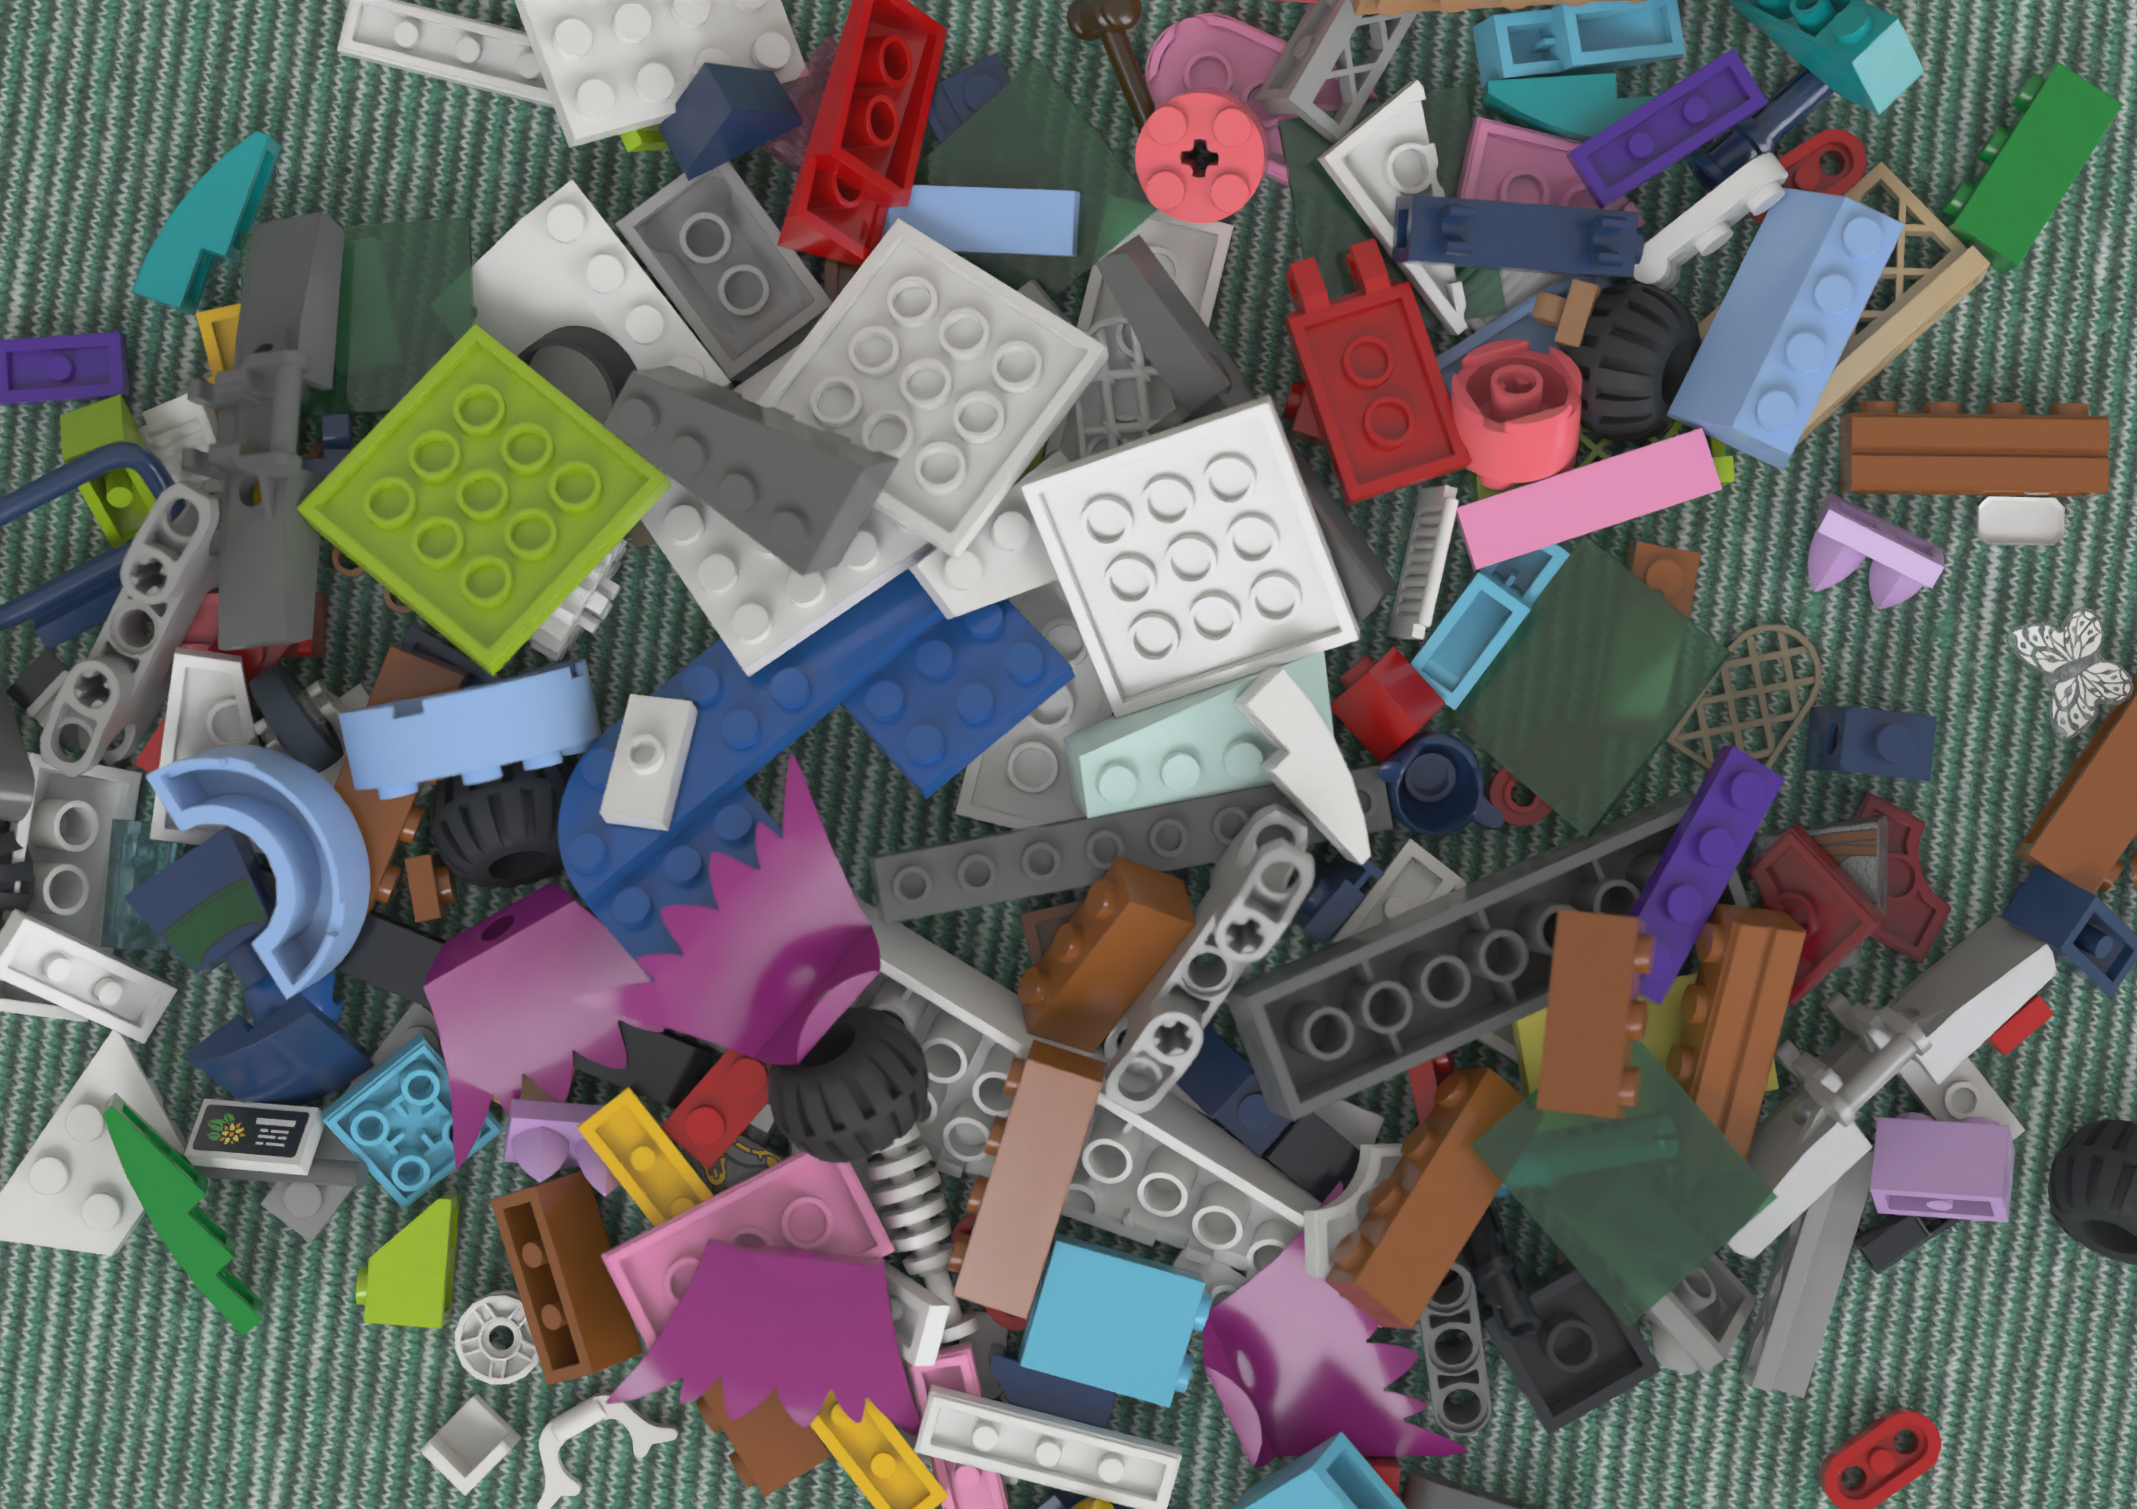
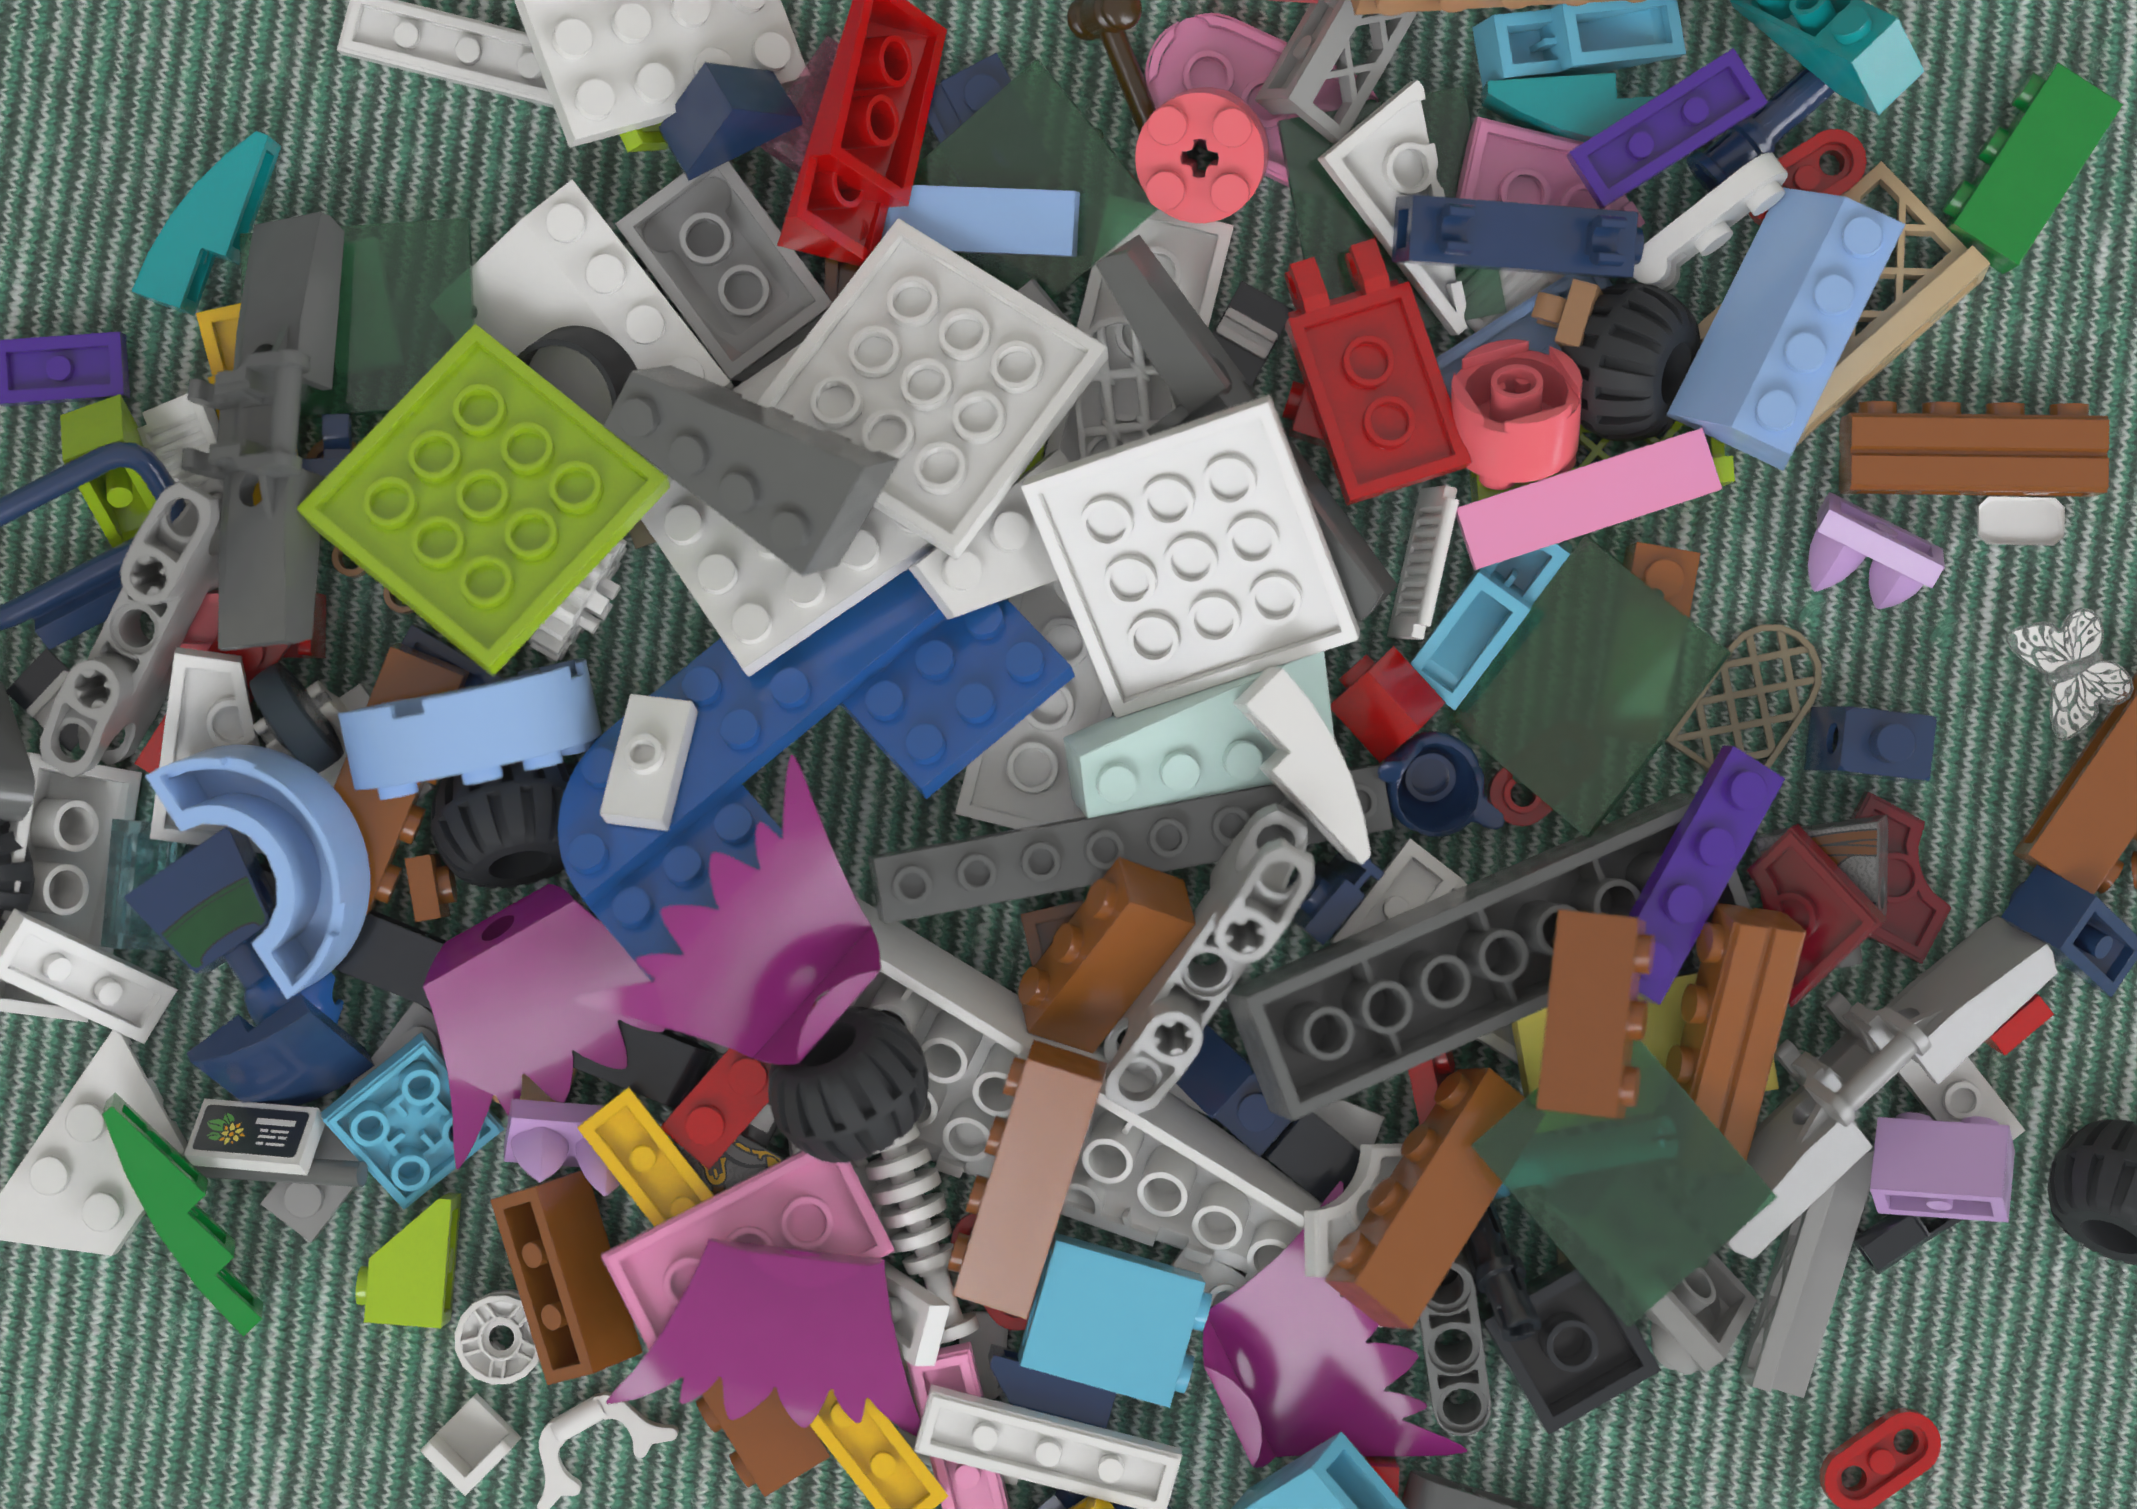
none -> black piece [1212,281,1294,387]

